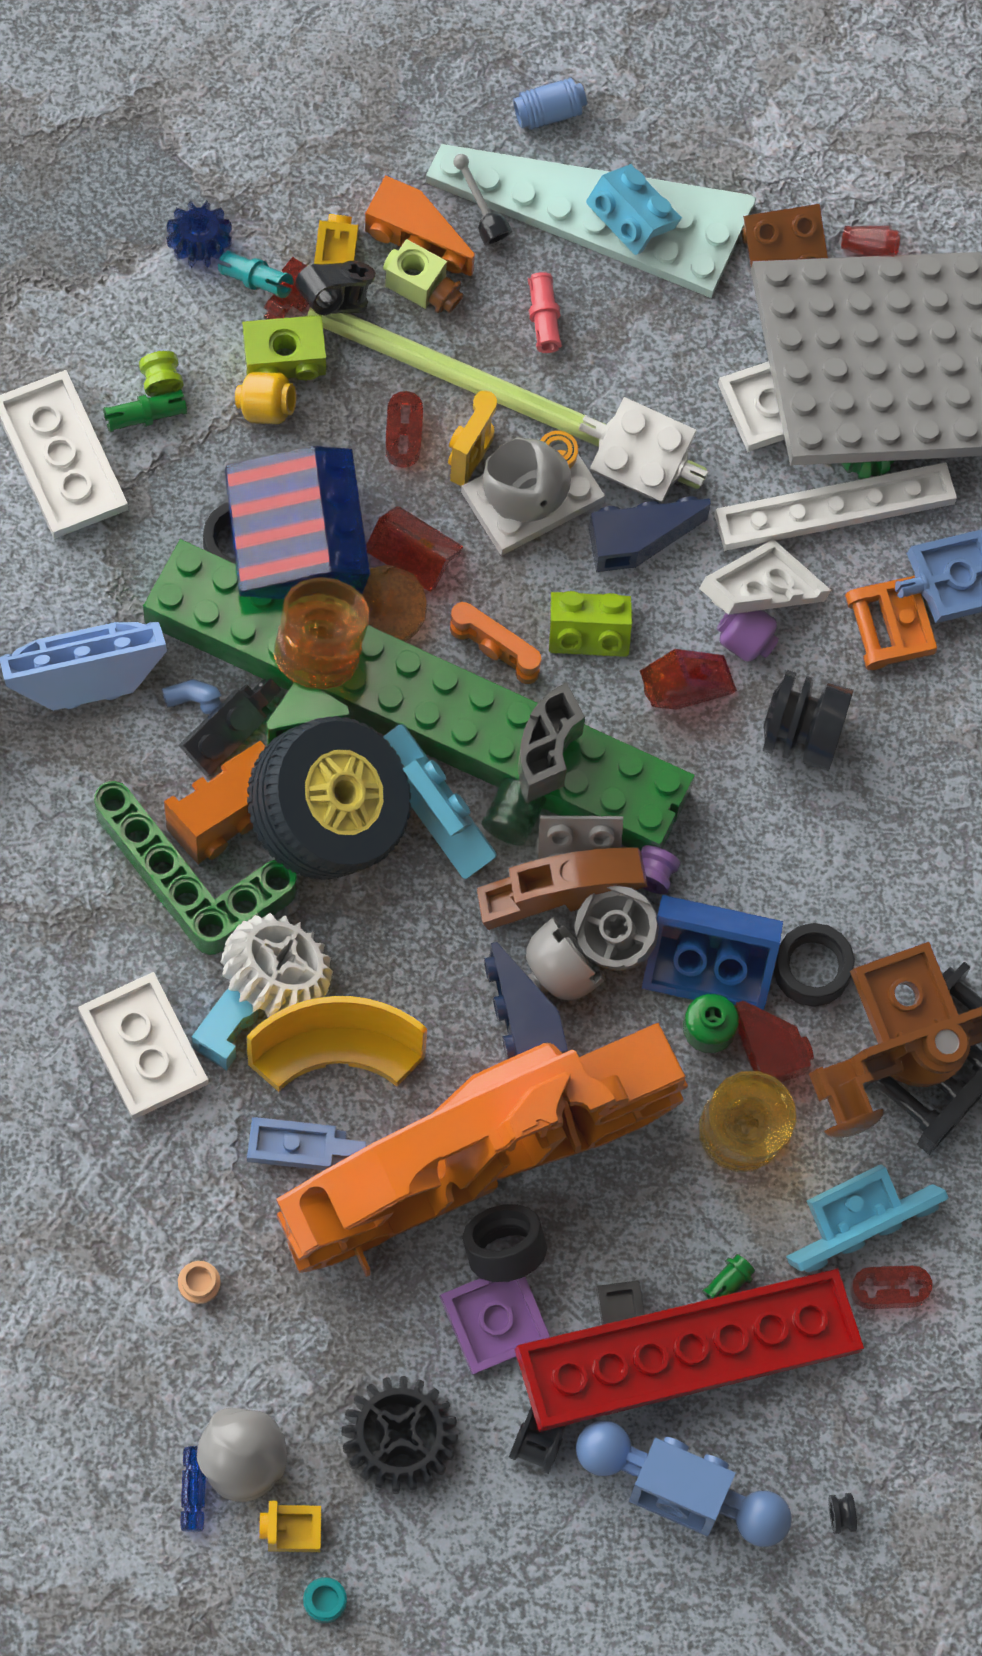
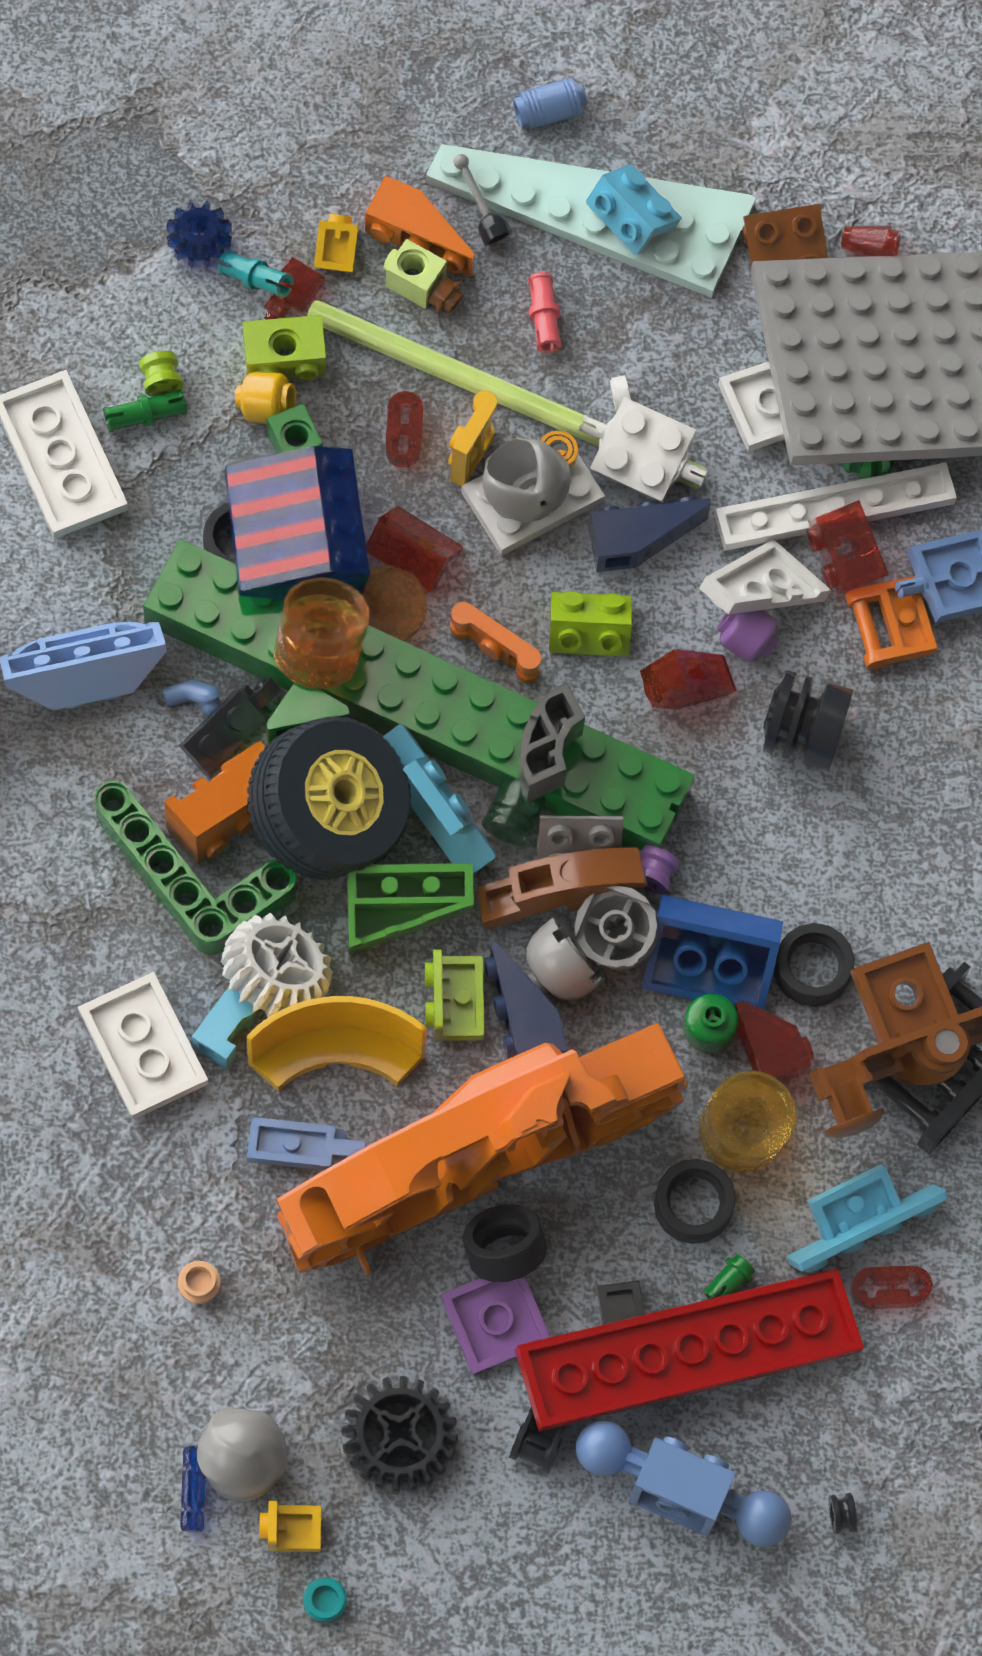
black piece [295,261,376,316] -> none
none -> green brick [267,404,323,475]
none -> bright green wedge [347,863,474,955]
none -> lime bracket [425,950,484,1041]
none -> white tile [610,375,631,412]
none -> black tyre [654,1159,736,1244]
none -> clear red brick [806,500,889,595]

